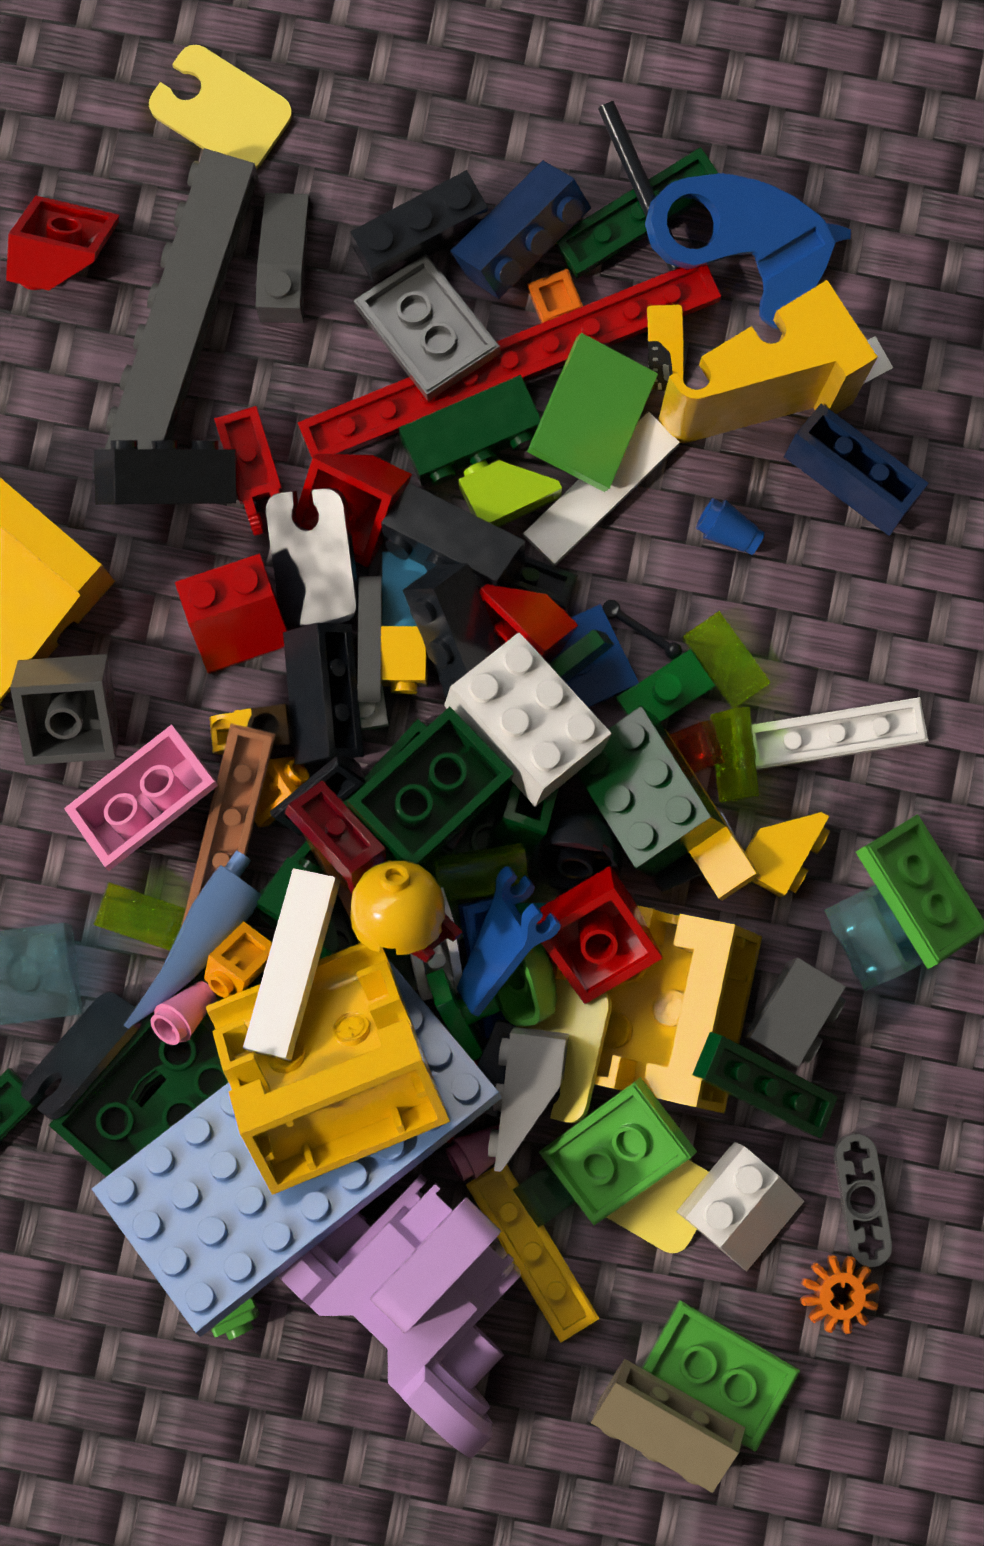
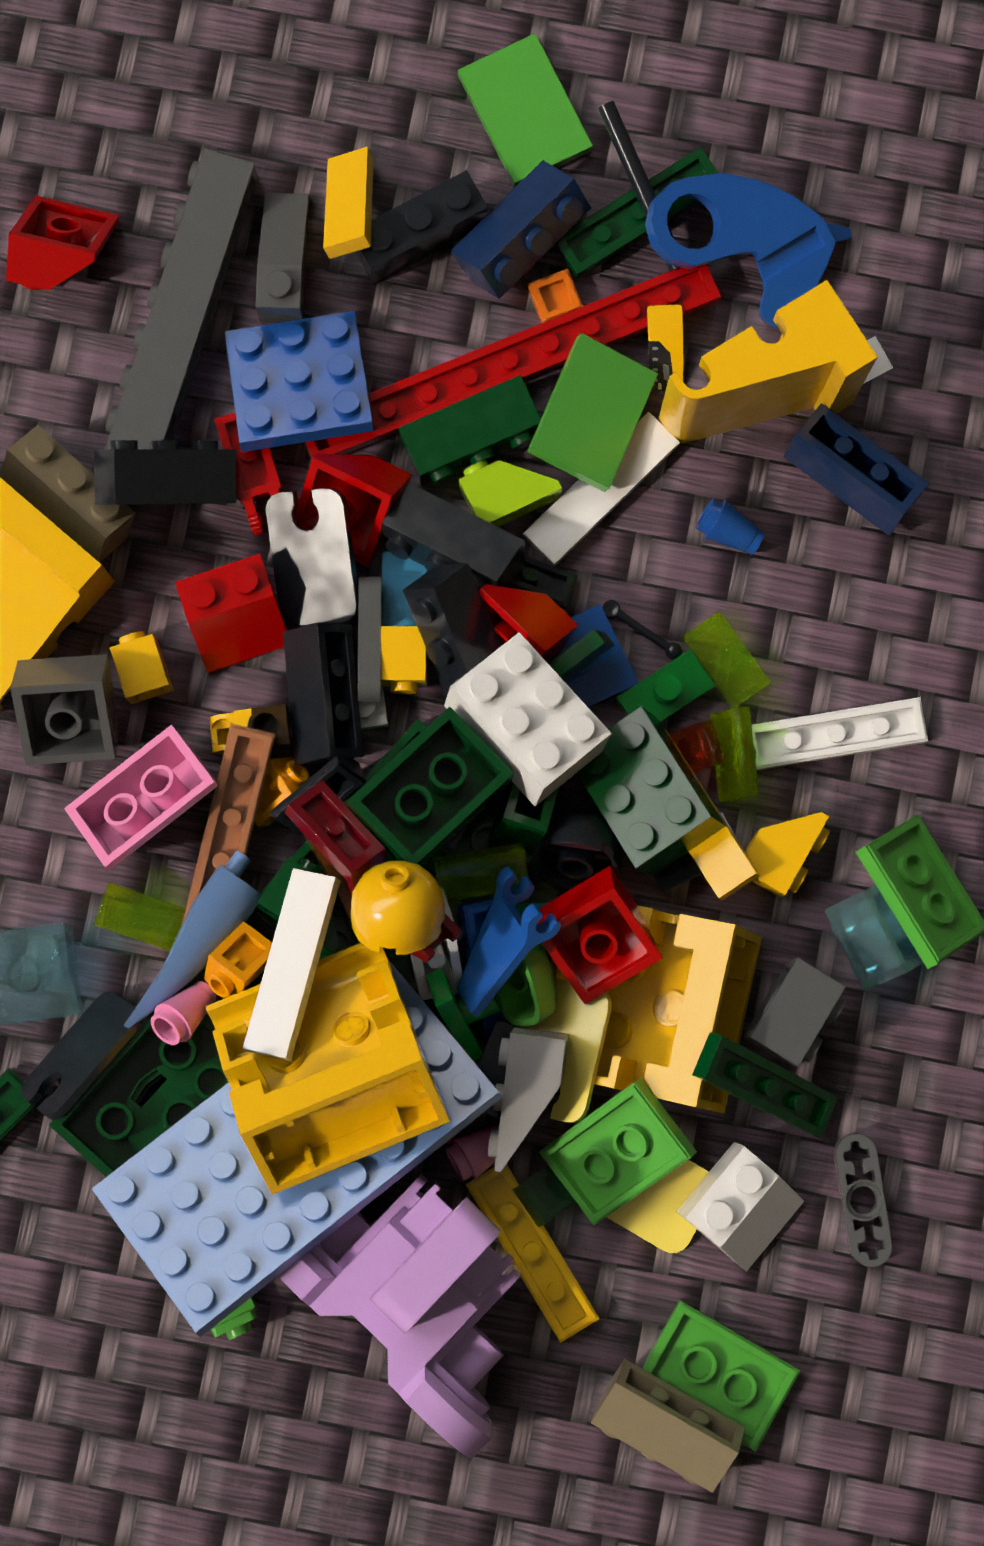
light yellow piece [149,45,292,169] -> none
tile [354,253,501,402] -> none
orange gear [800,1255,879,1334] -> none
none -> dark tan brick [1,425,136,563]
none -> yellow brick [110,631,174,704]
none -> blue plate [225,311,374,452]
none -> yellow tile [323,146,374,259]
none -> bright green tile [457,34,593,188]

